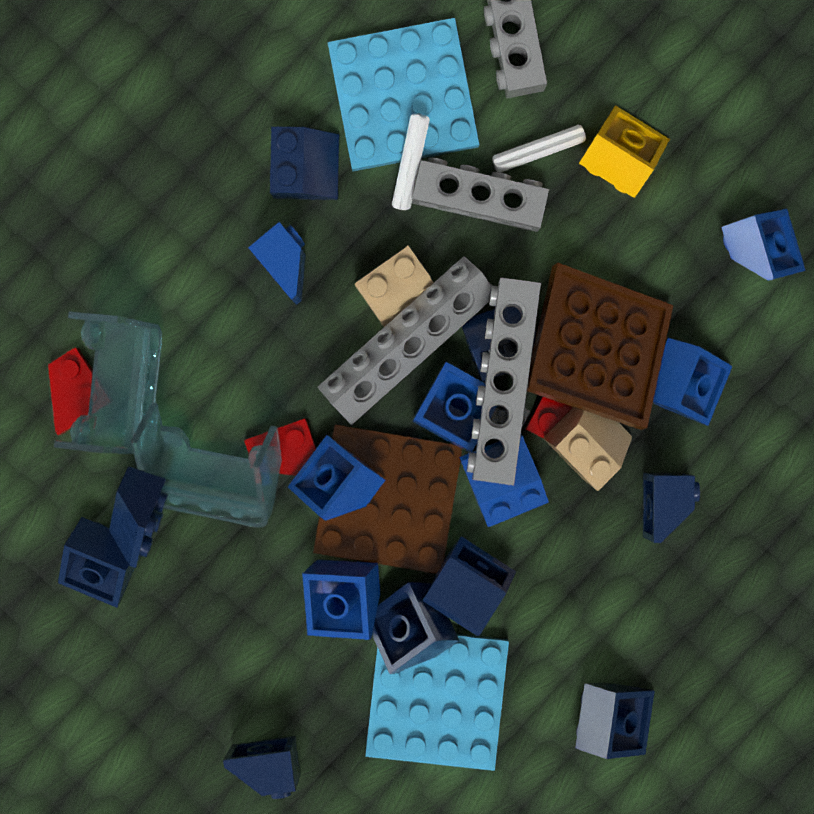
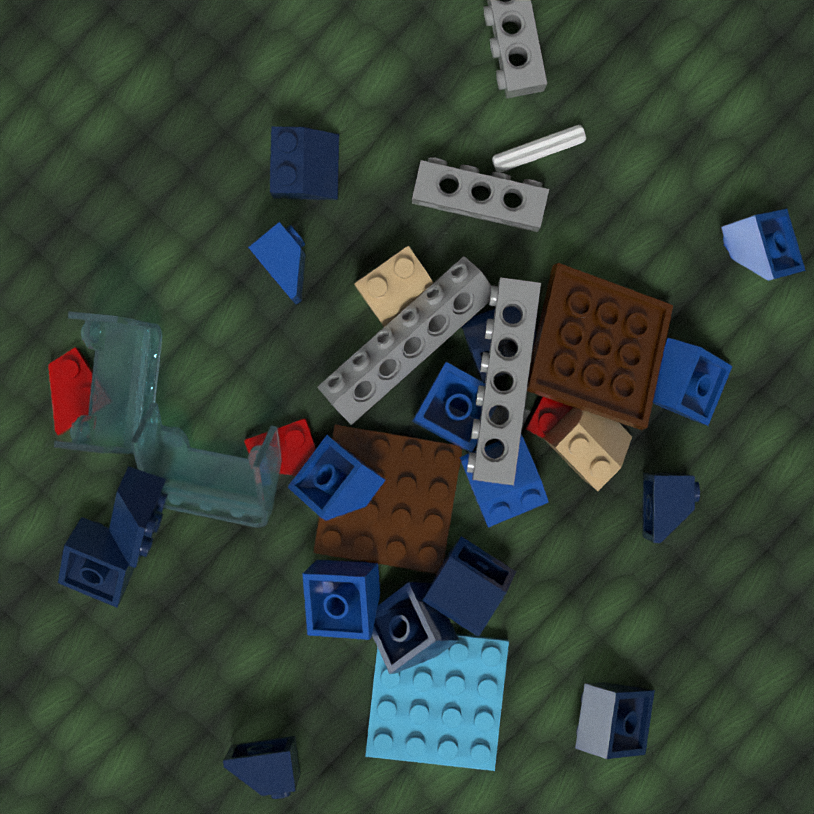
medium azure plate [328,18,479,172] -> none
white axle [392,113,430,210] -> none
yellow slope [579,105,670,198] -> none

